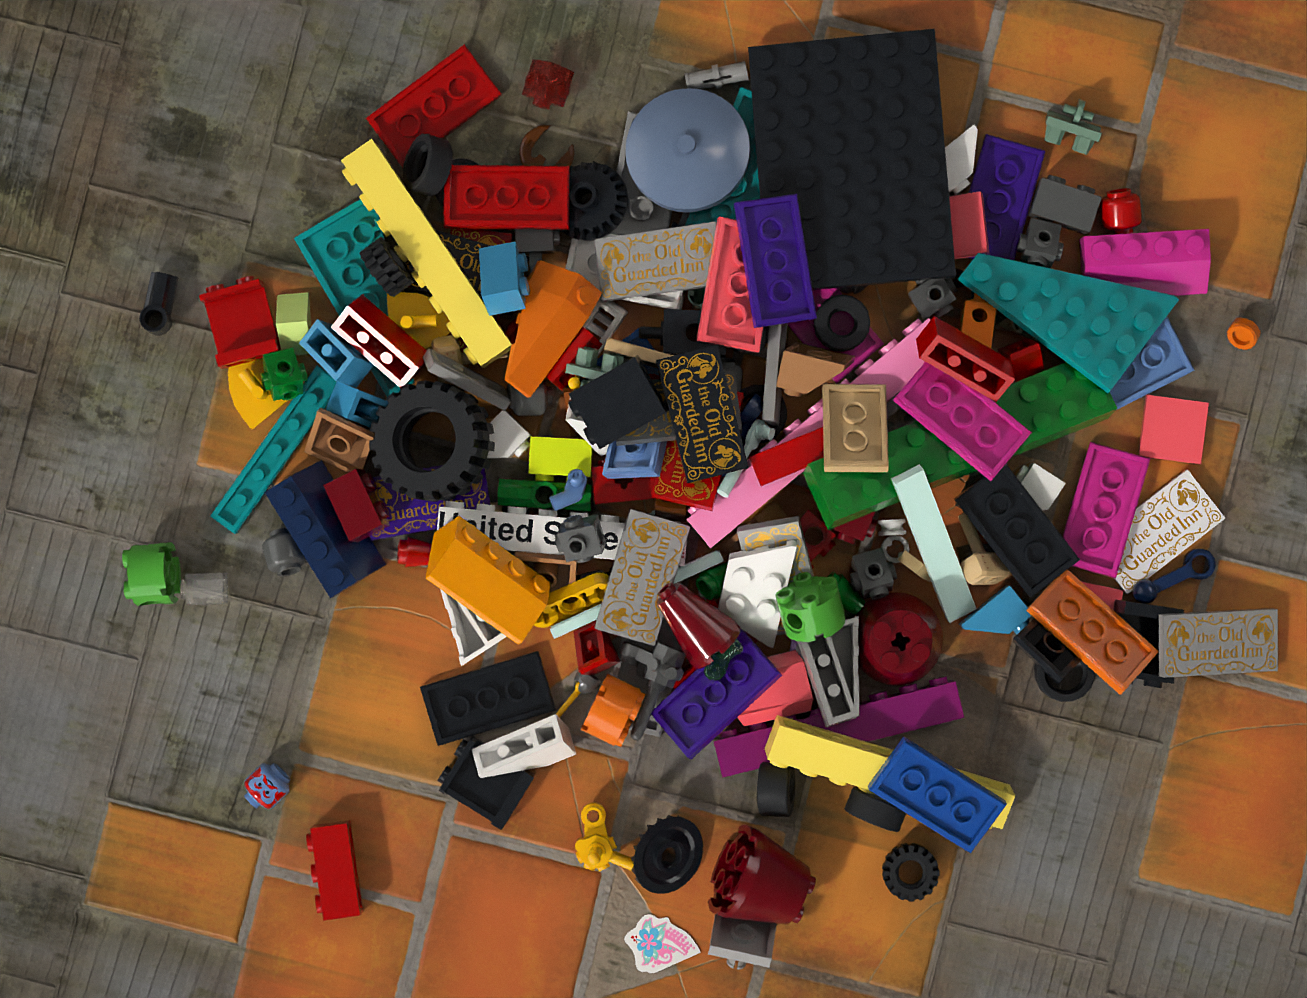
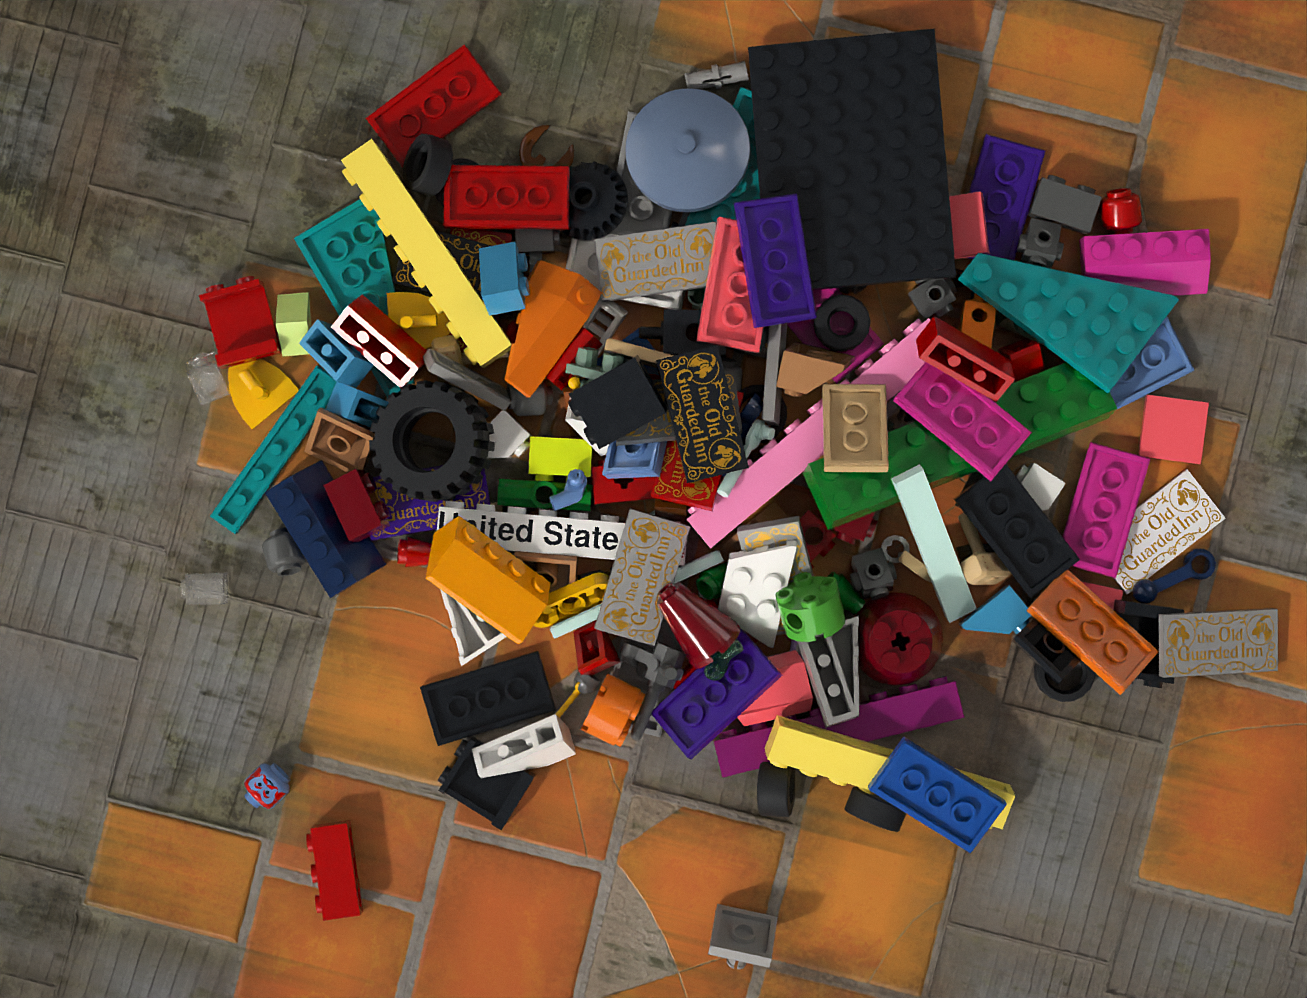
bright green brick [122,542,181,606] -> none
black piece [139,272,179,336] -> none
green brick [260,348,308,401] -> none
black tyre [360,237,414,297] -> none
clear red brick [522,59,574,110] -> none
dark grey brick [555,514,606,563] -> none
yellow piece [575,802,634,871] -> none
sticker [624,914,701,973] -> none
black gear [631,815,703,894] -> none
dark red cone [708,825,816,924] -> none
red tile [749,427,824,486] -> none
white bush [878,519,906,536] -> none
black tyre [882,843,939,902] -> none
white slope [945,125,978,195] -> none
sand green hips [1045,99,1102,155] -> none
orange tile [1227,317,1261,350] -> none
none -> clear bracket [186,352,230,405]

